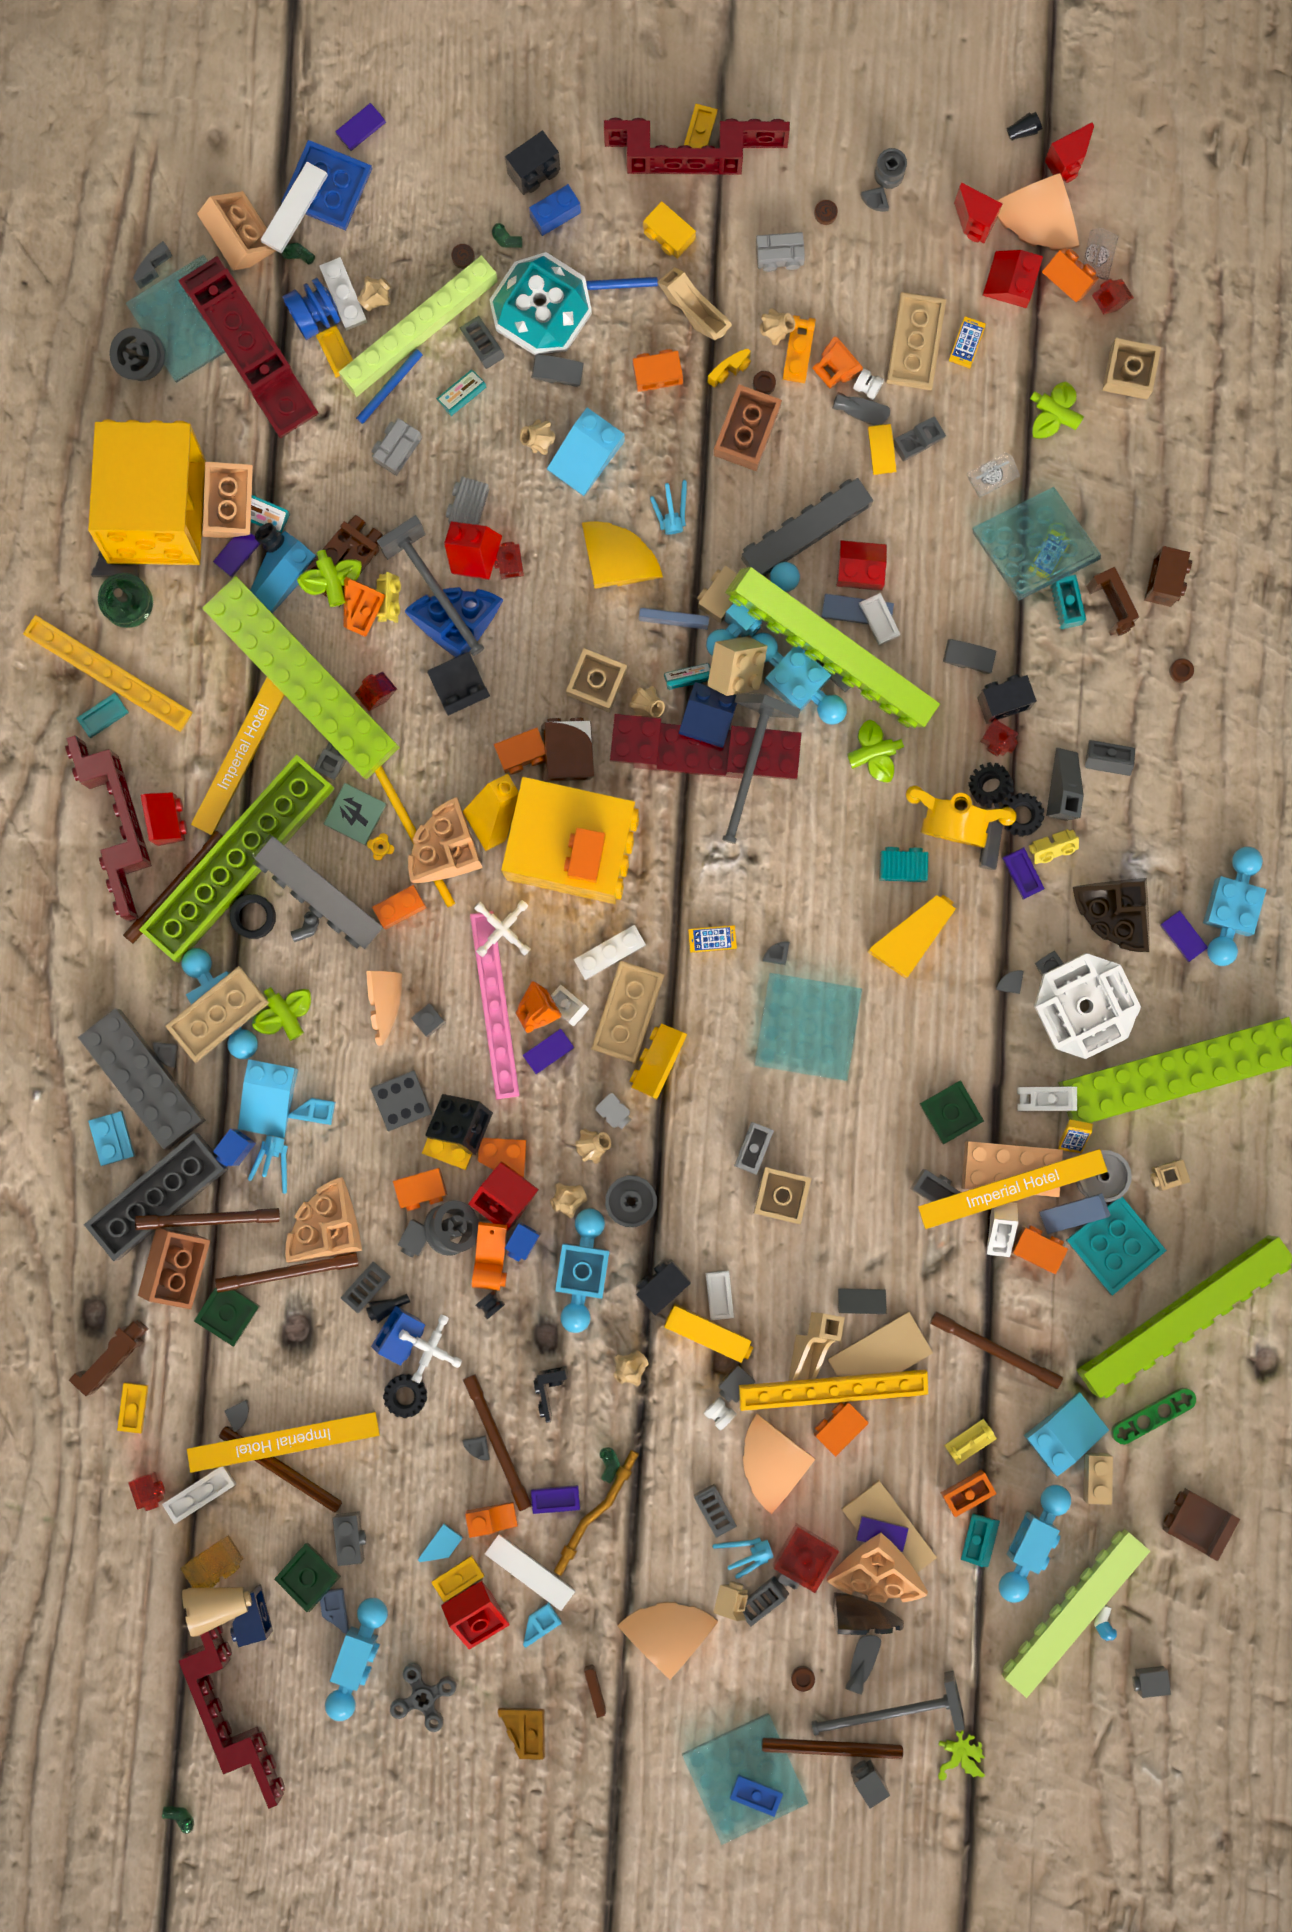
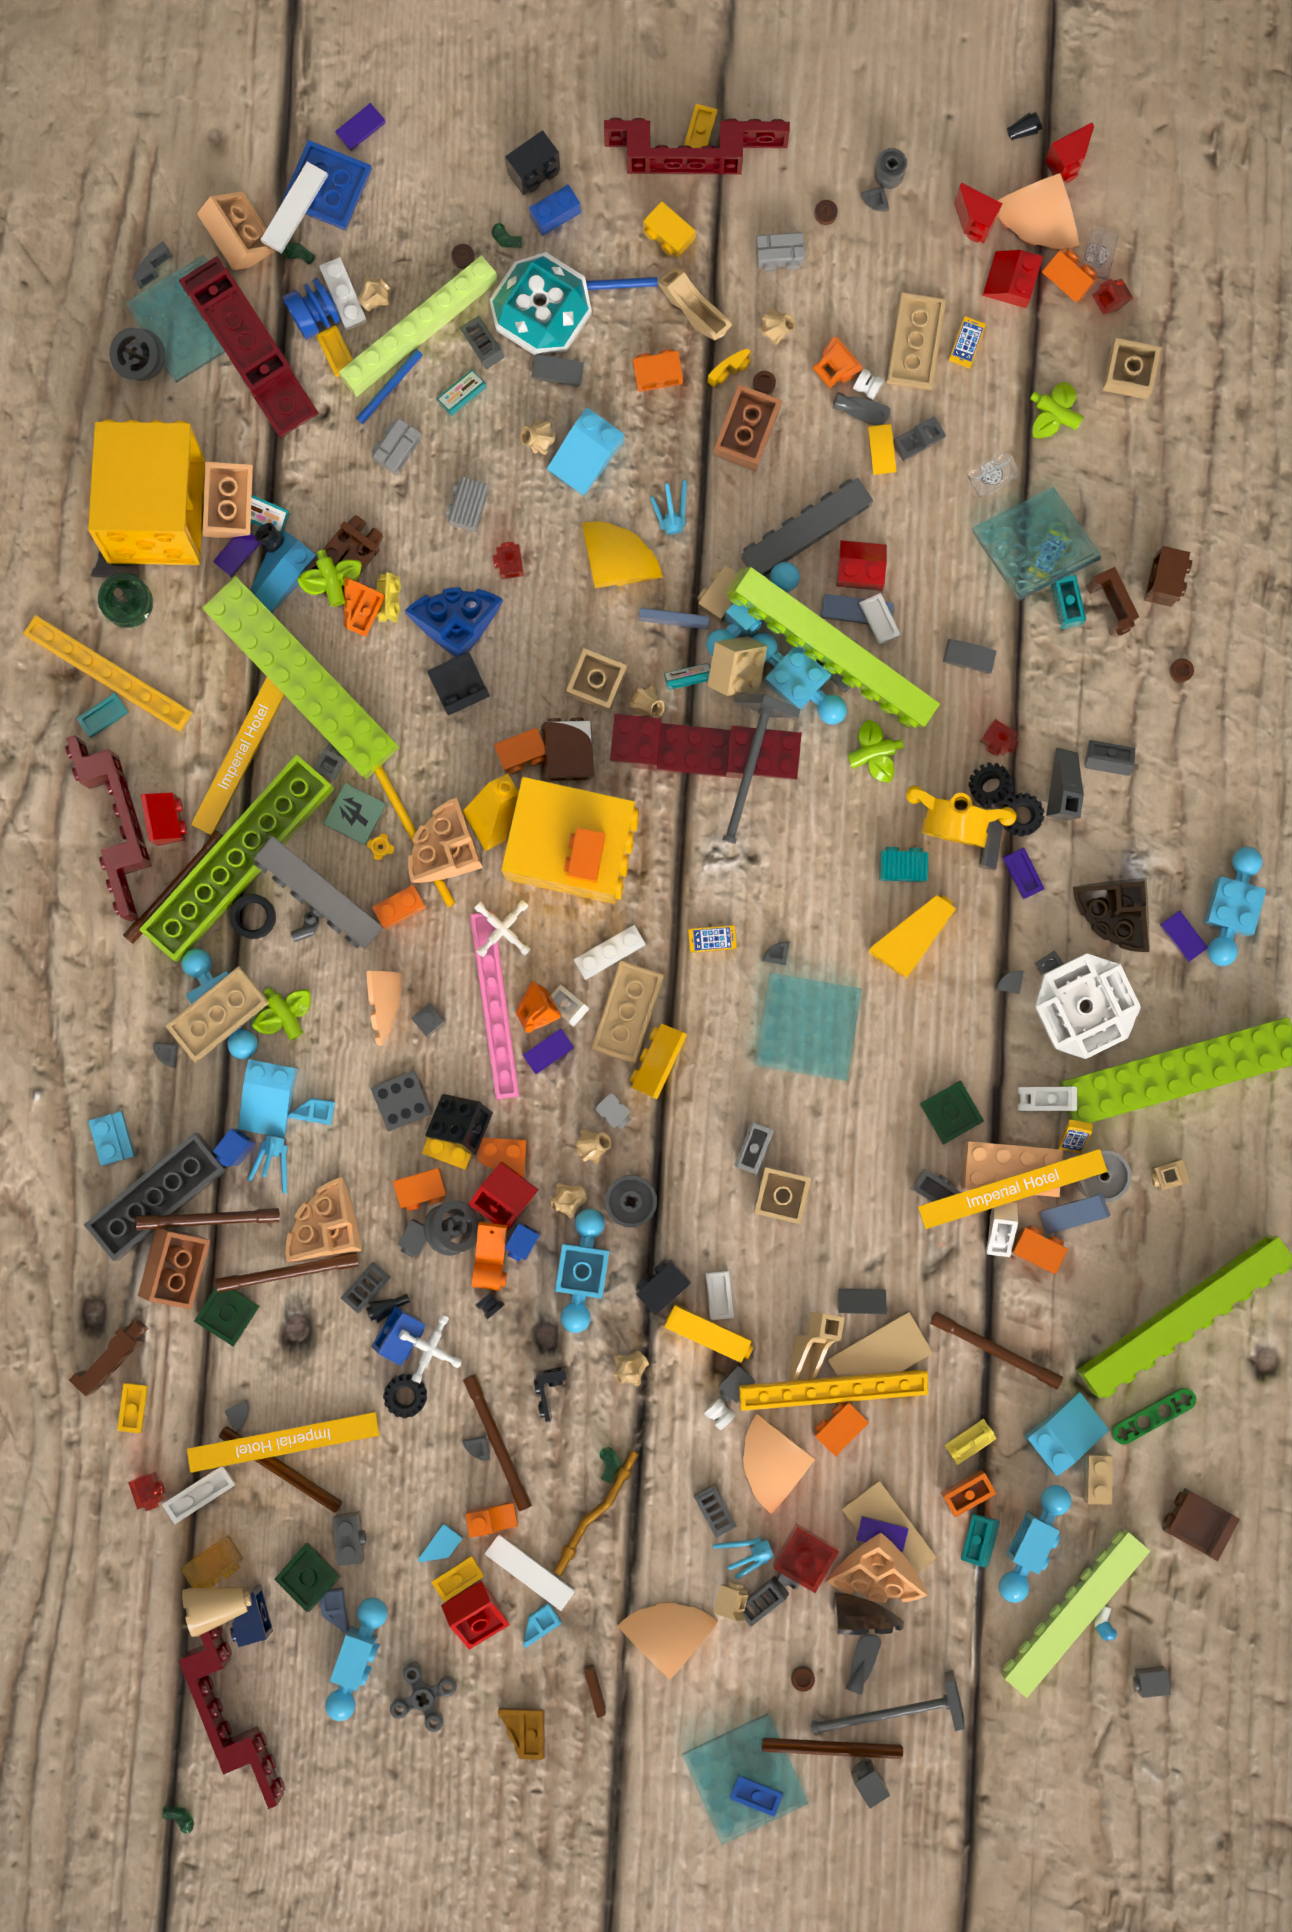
dark grey brick [78,1008,206,1149] -> none
clear red brick [354,671,397,711] -> none
dark grey tile [377,515,484,656] -> none
red slope [444,521,502,580] -> none
dark purple tile [531,1485,580,1514] -> none
dark blue slope [679,682,737,748] -> none
light orange plate [782,315,816,383] -> none
lime piece [938,1730,985,1781] -> none
black brick [977,674,1037,724] -> none
light yellow hinge [1029,829,1079,865] -> none
teal plate [1066,1197,1167,1296] -> none

